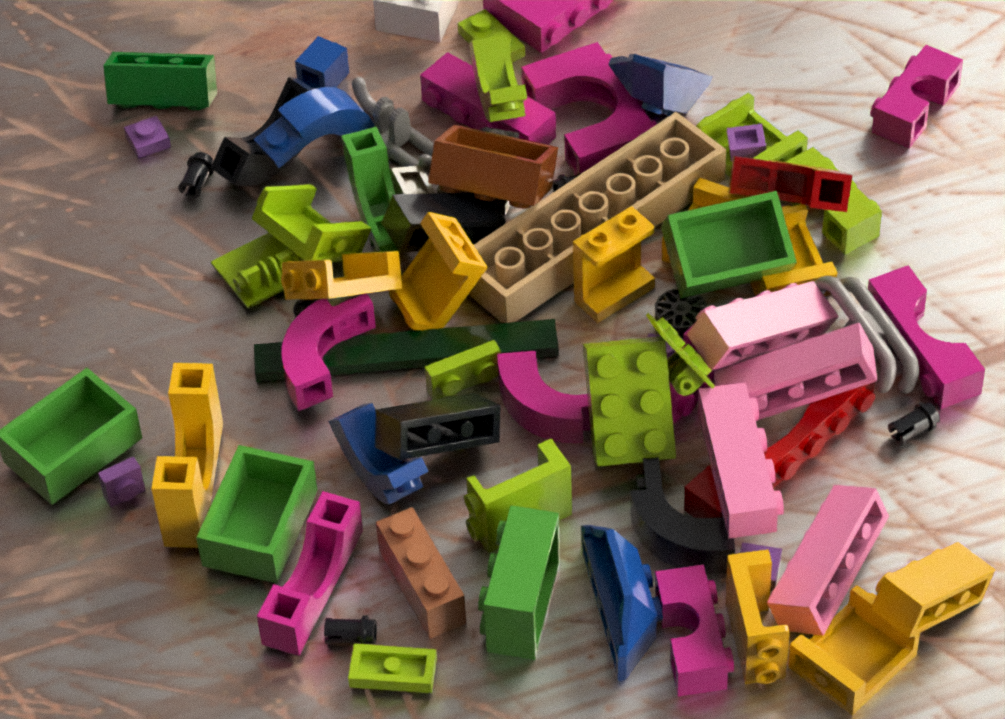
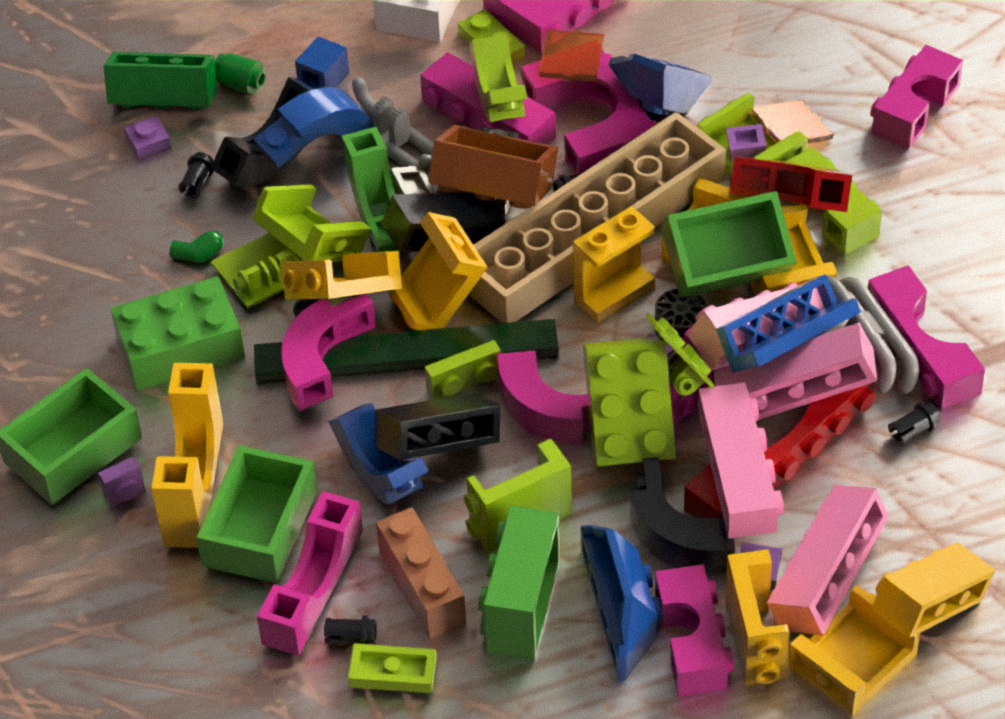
none -> bright green piece [110,276,245,391]
none -> green arm [169,231,224,263]
none -> green brick [215,52,266,95]
none -> clear orange piece [539,29,605,82]
none -> blue fence [716,274,861,372]
none -> clear orange piece [751,100,834,144]

